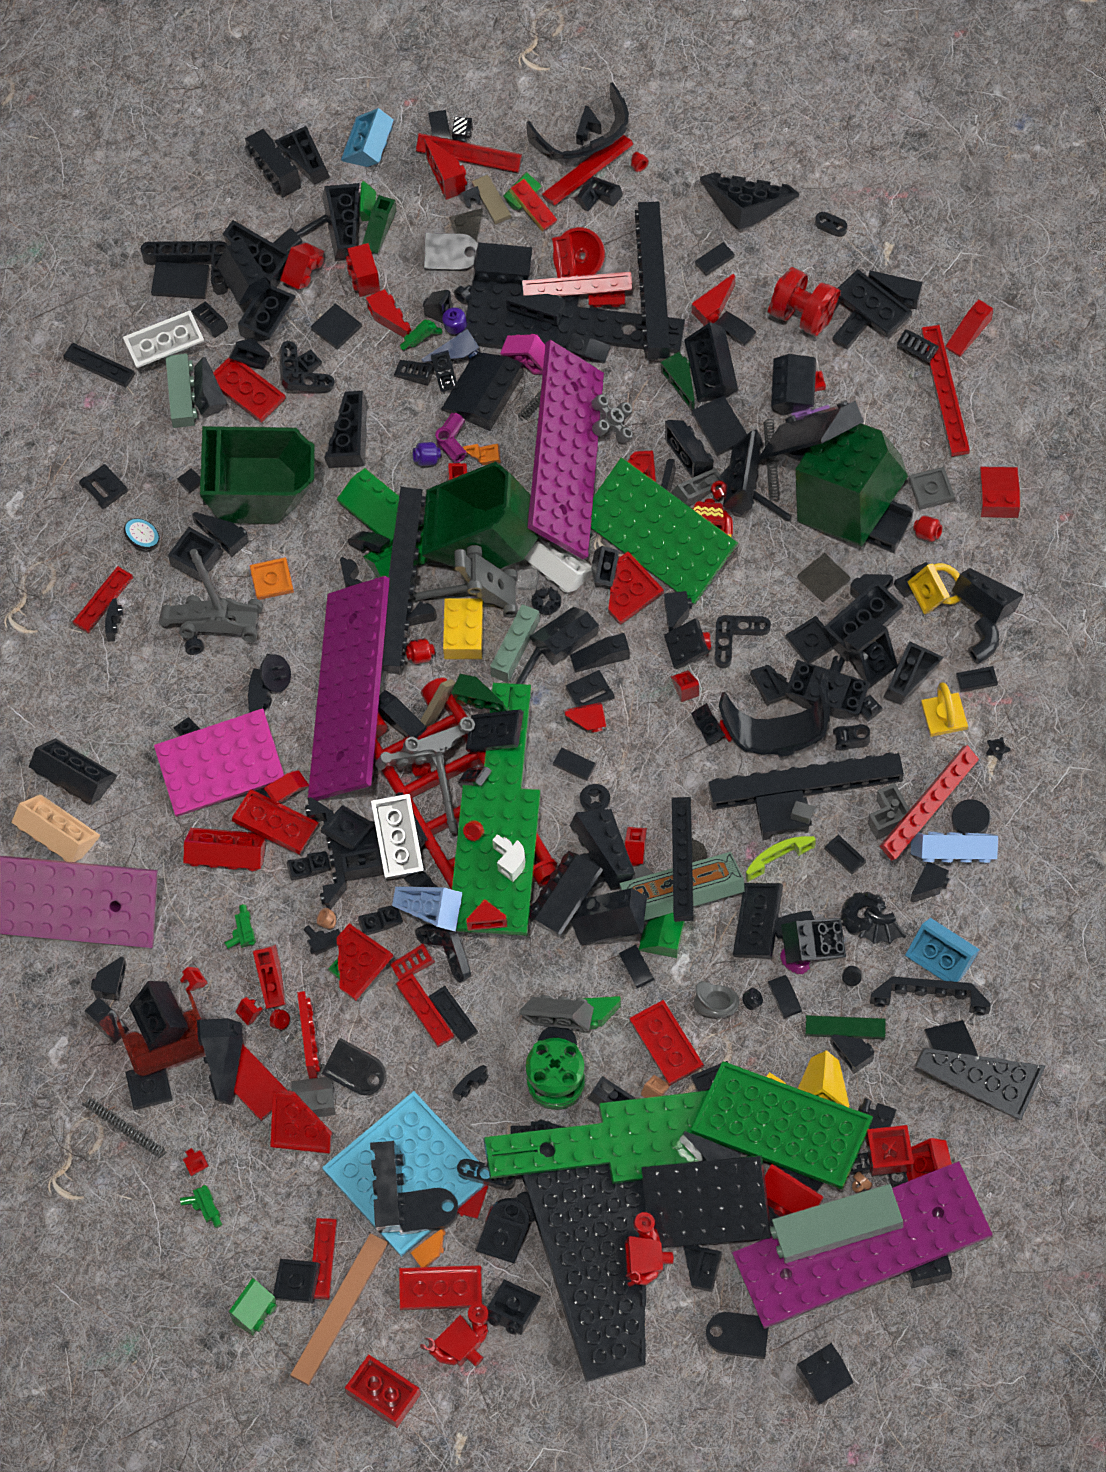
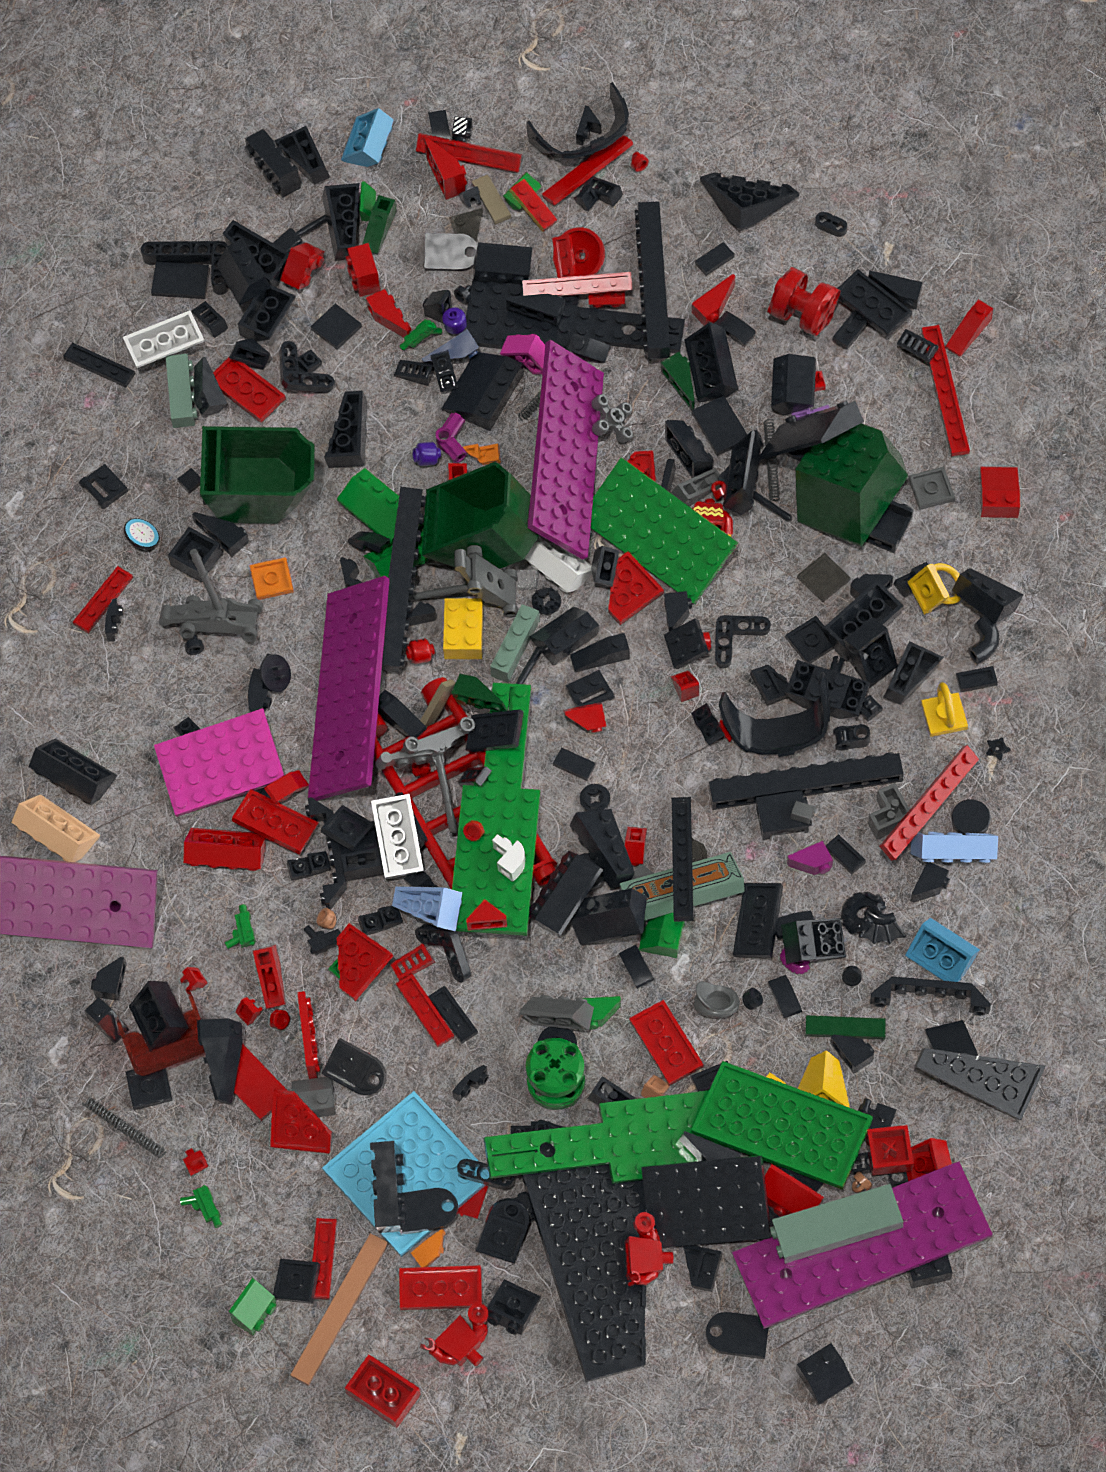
lime slope [746,836,816,882] -> none
red head [913,515,943,542] -> none
none -> magenta slope [787,841,833,875]

